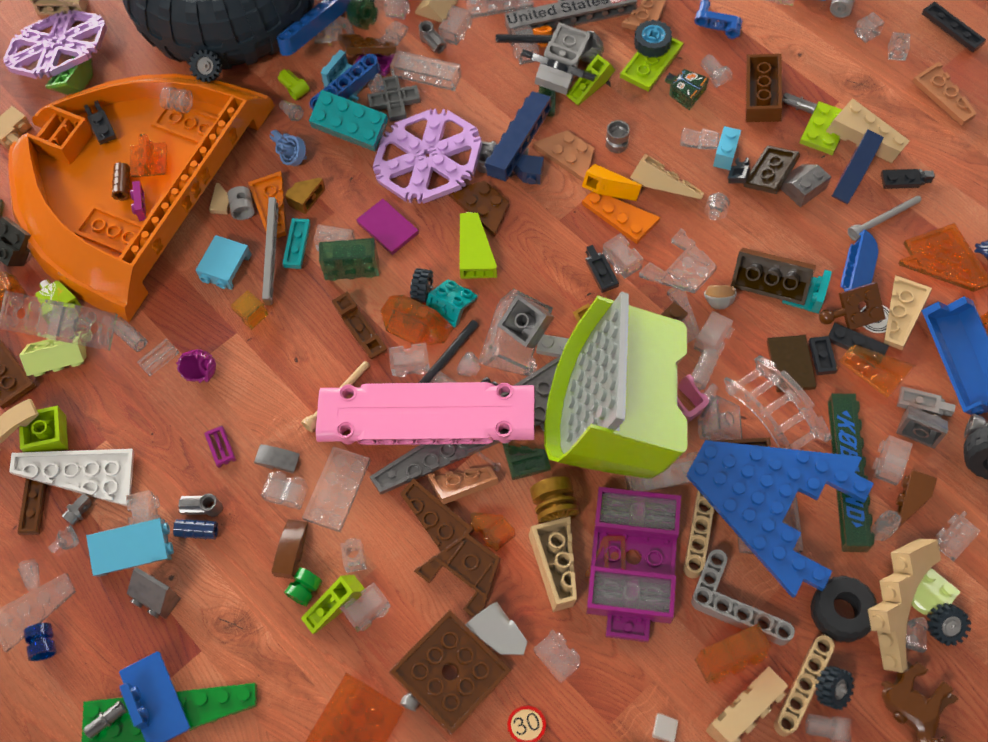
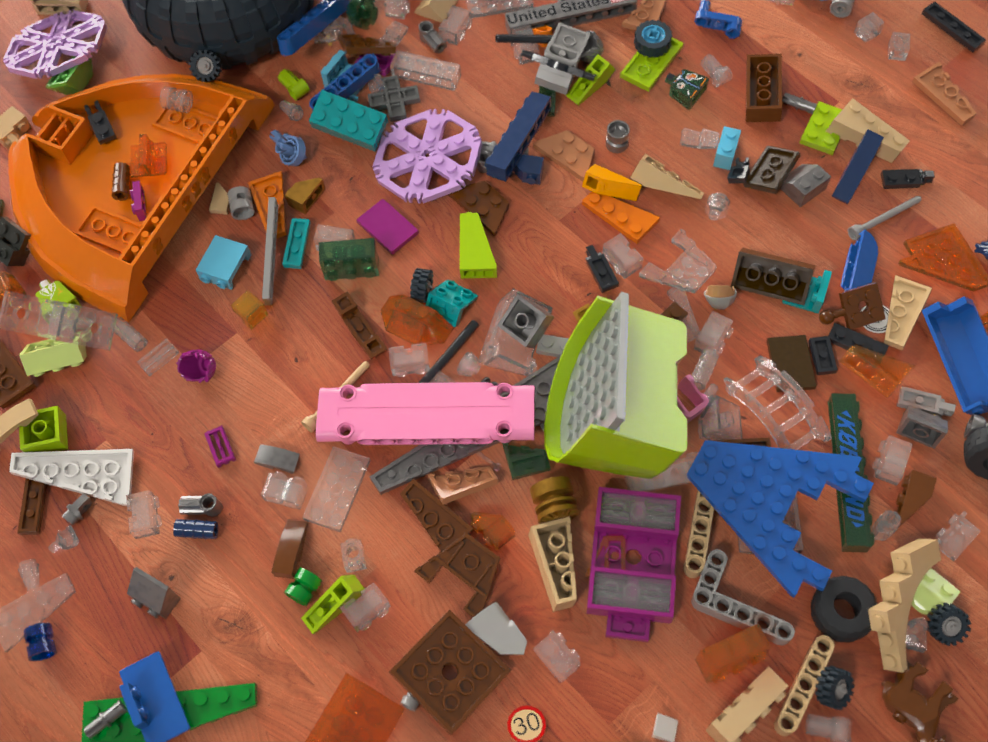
medium azure panel [86,518,174,577] -> none

